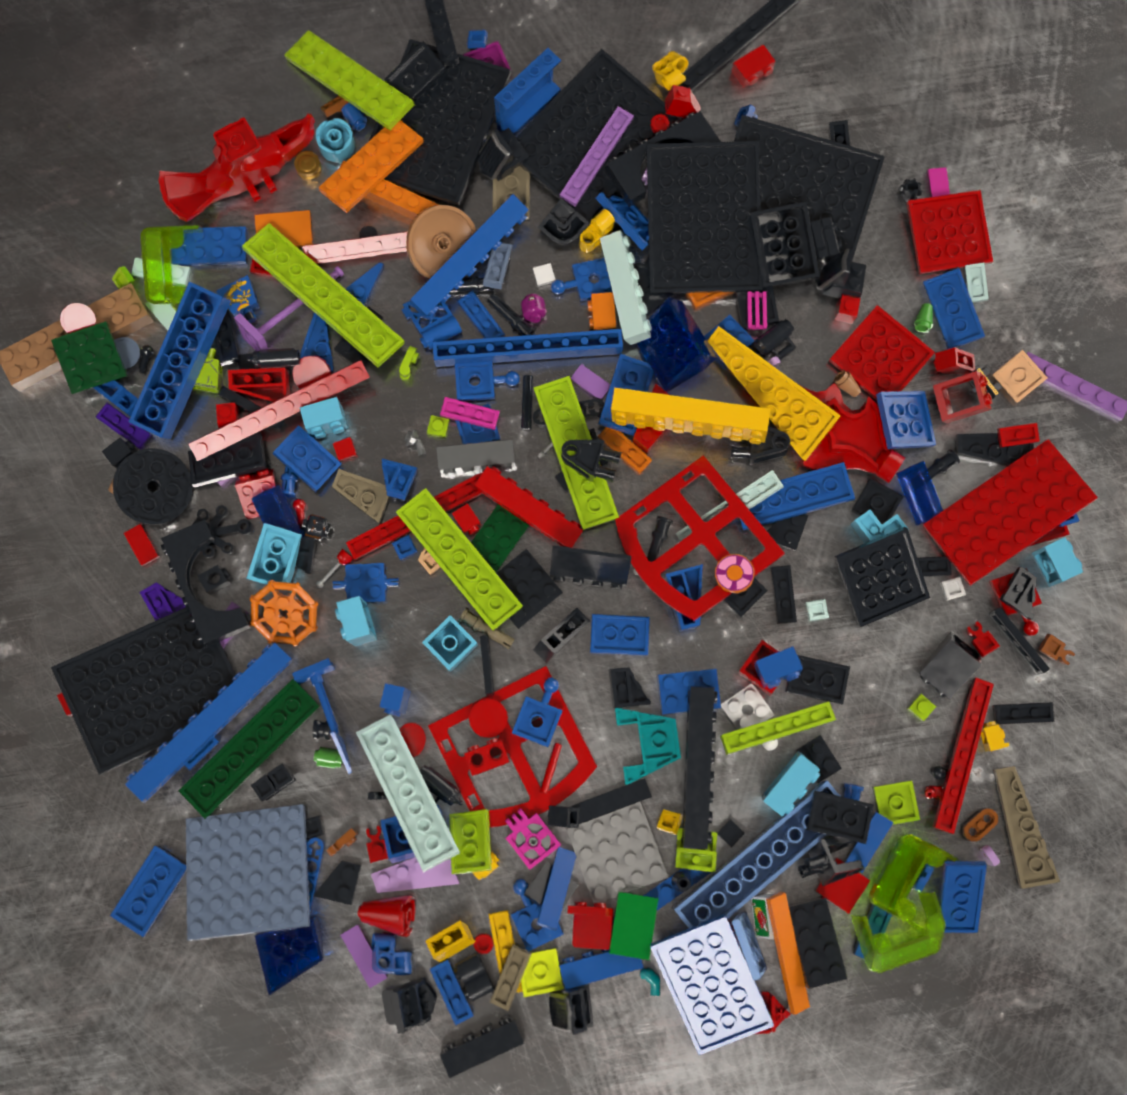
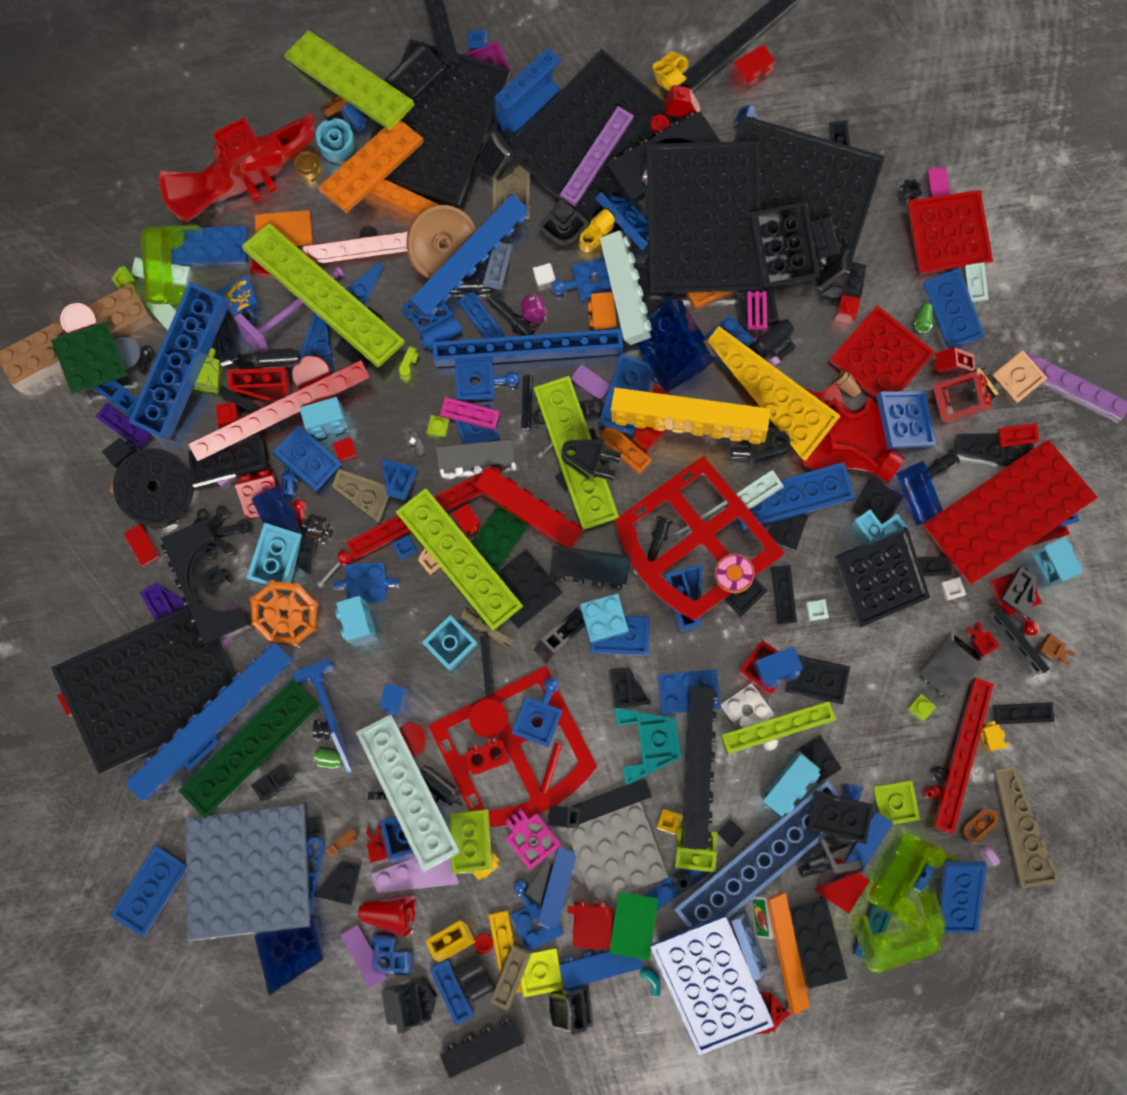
none -> medium azure brick [580,594,629,644]

